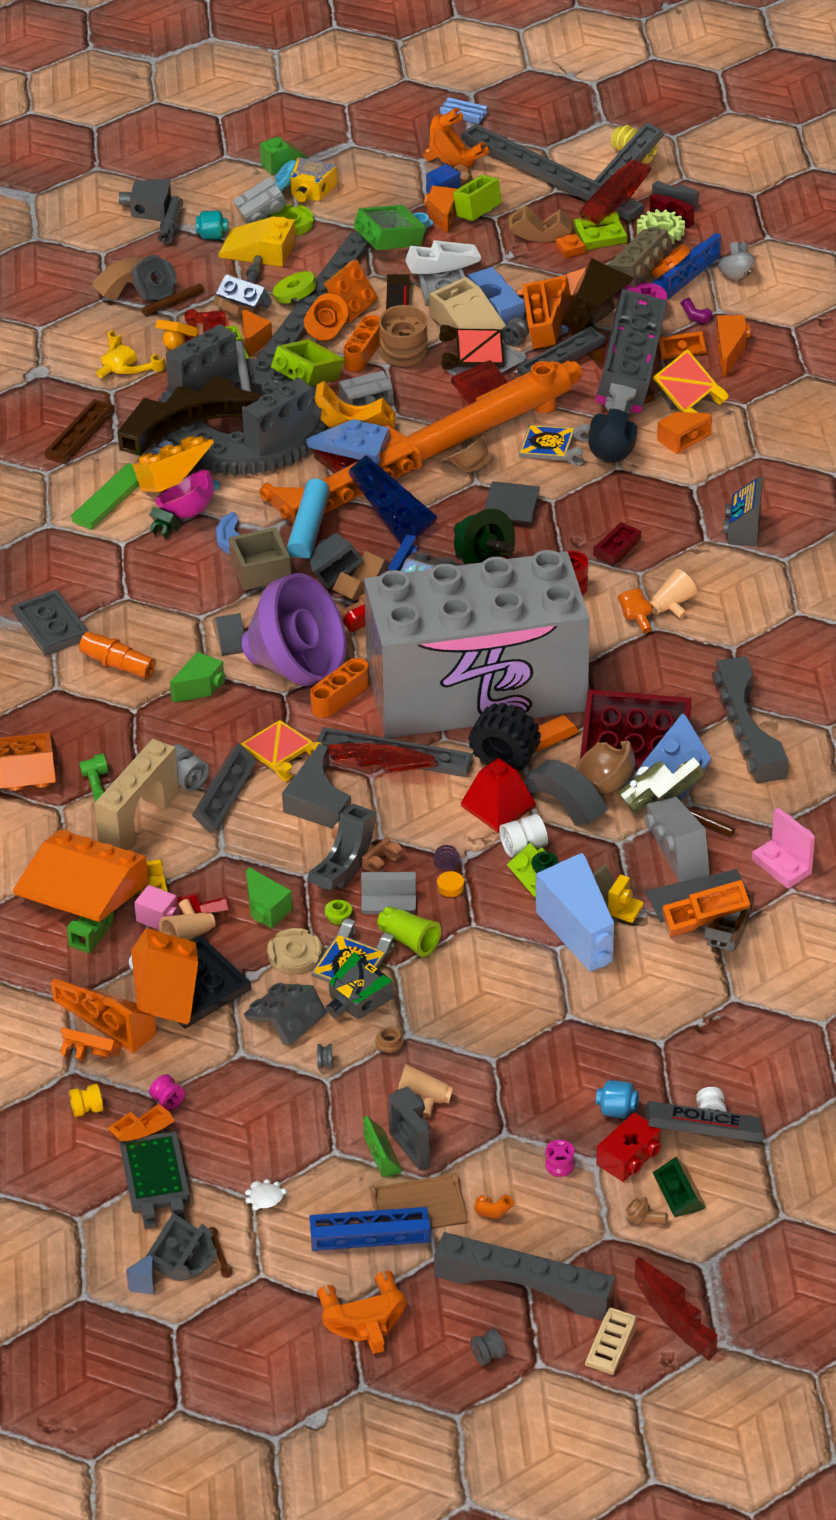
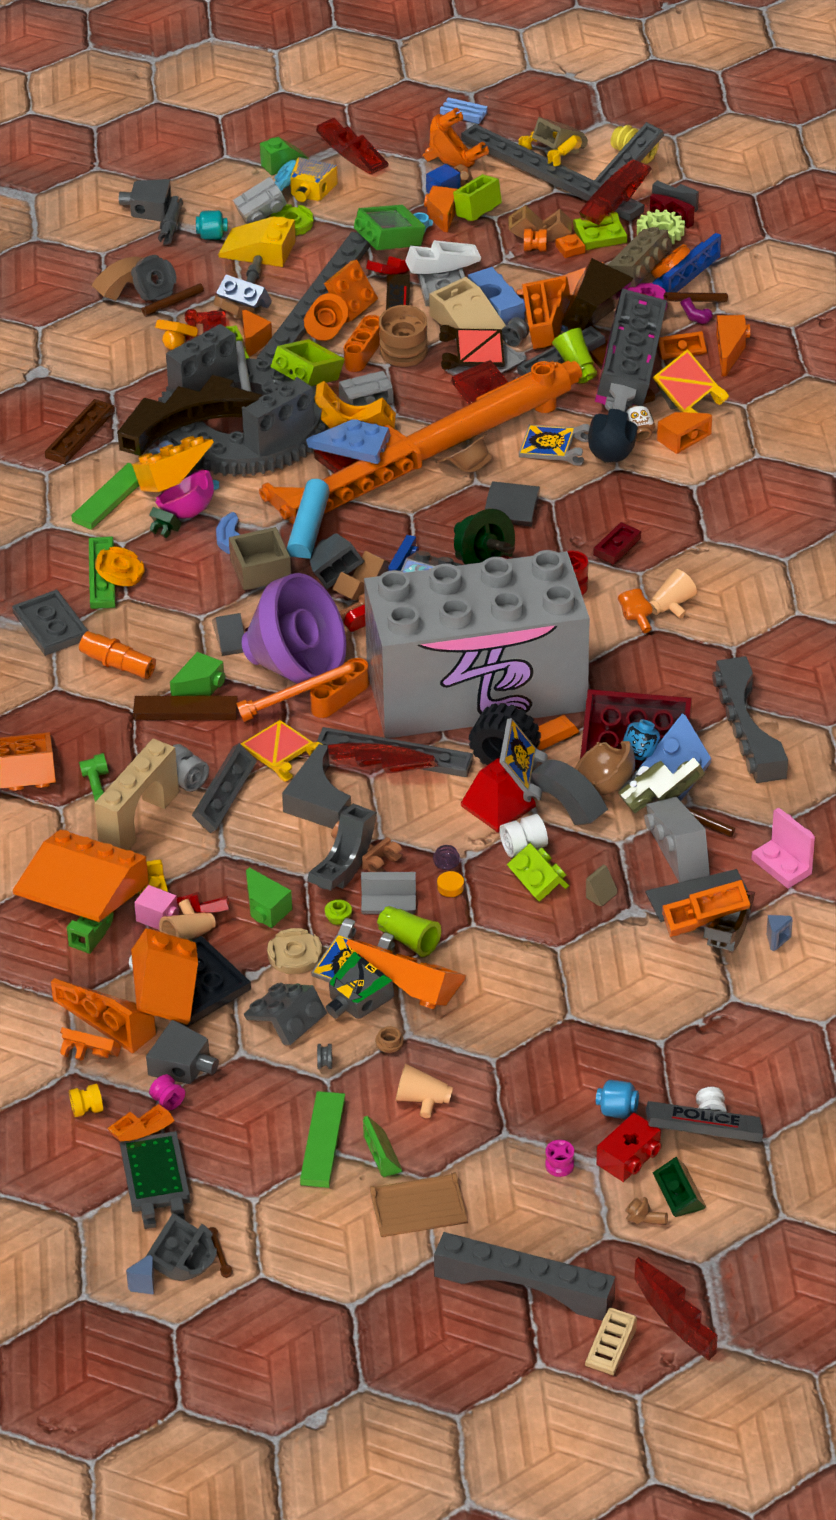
yellow piece [96,330,165,379] -> none
white piece [245,1179,288,1210] -> none
lime tile [273,271,317,304] -> none
blue fence [309,1207,430,1251] -> none
orange connector [317,1270,407,1354] -> none
clear blue wing [348,455,438,545] -> none
dark grey plate [388,1086,431,1171] -> none
dark grey wheel [470,1328,506,1366] -> none
orange arm [474,1195,514,1220] -> none
dark green plate [531,852,559,873] -> none
light blue slope [536,853,614,972] -> none
yellow bracket [608,874,643,923] -> none
light grey piece [718,242,756,280] -> none
dark grey slope [723,477,763,546] -> none
none -> bright green tile [89,537,115,609]
none -> light orange tile [95,547,145,586]
none -> reddish brown tile [133,696,238,720]
none -> dark grey torso [146,1020,219,1084]
none -> orange piece [237,662,355,722]
none -> bright green tile [300,1091,345,1188]
none -> clear red slope [316,118,389,174]
none -> orange wedge [346,939,466,1009]
none -> red slope [366,256,409,274]
none -> flag [500,718,548,802]
none -> torso [518,117,588,166]
none -> orange wheel [524,228,547,252]
none -> lime plant [552,328,597,384]
none -> dark azure head [623,719,660,761]
none -> head [625,405,655,442]
none -> reddish brown piece [663,292,728,302]
none -> sand blue slope [766,915,793,951]

